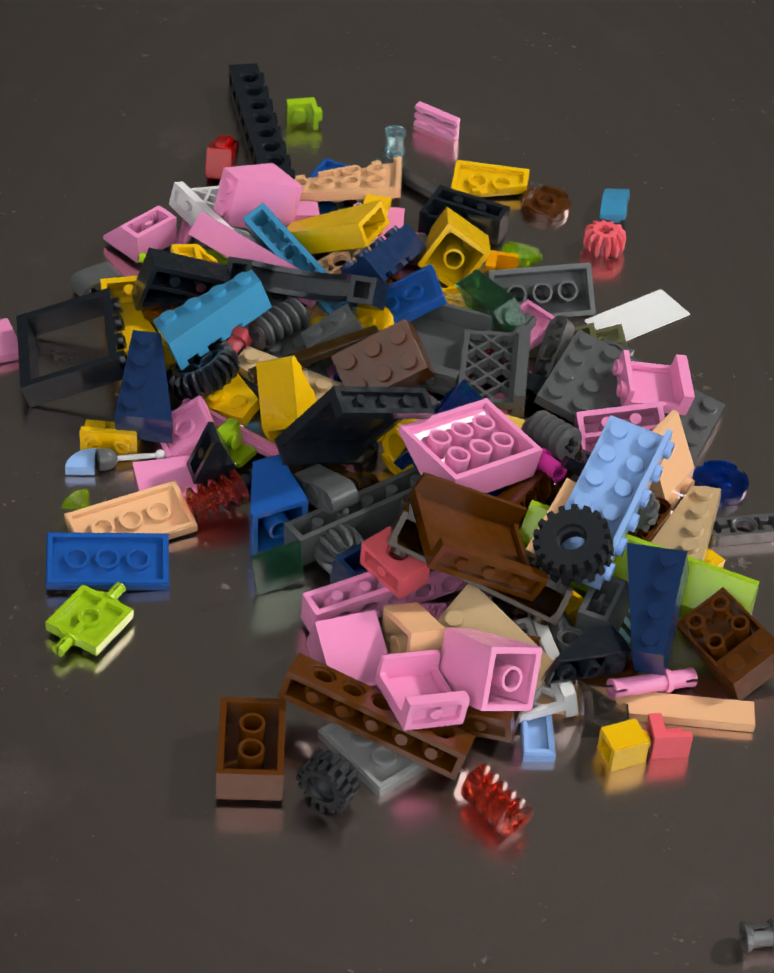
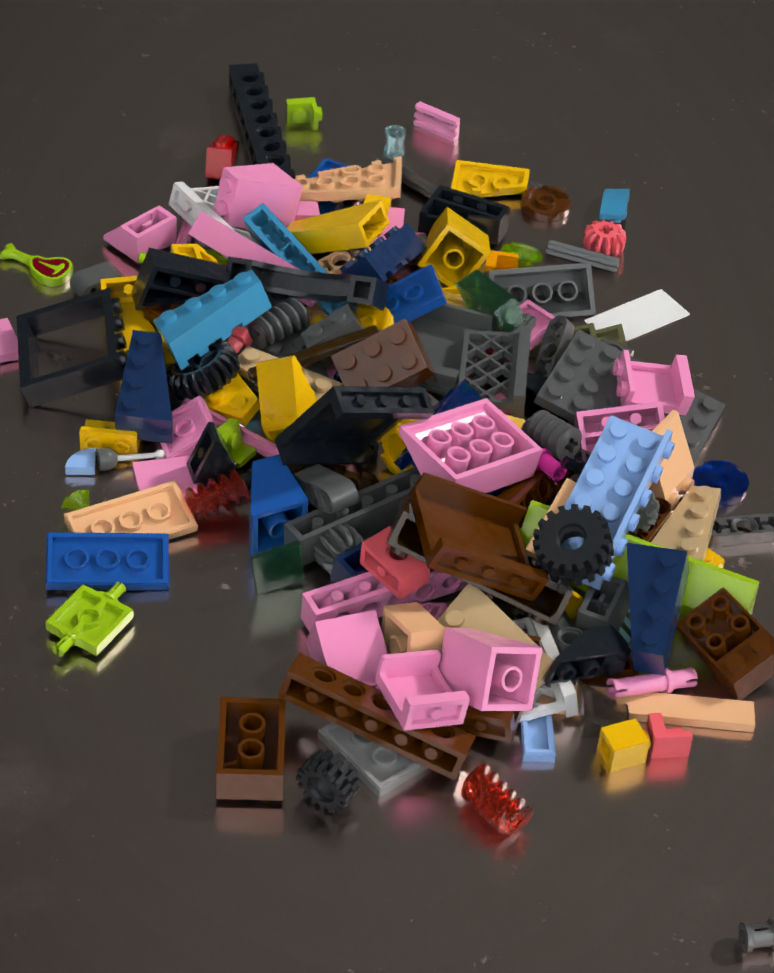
none -> lime piece [0,243,73,287]
none -> dark grey axle [546,240,620,273]

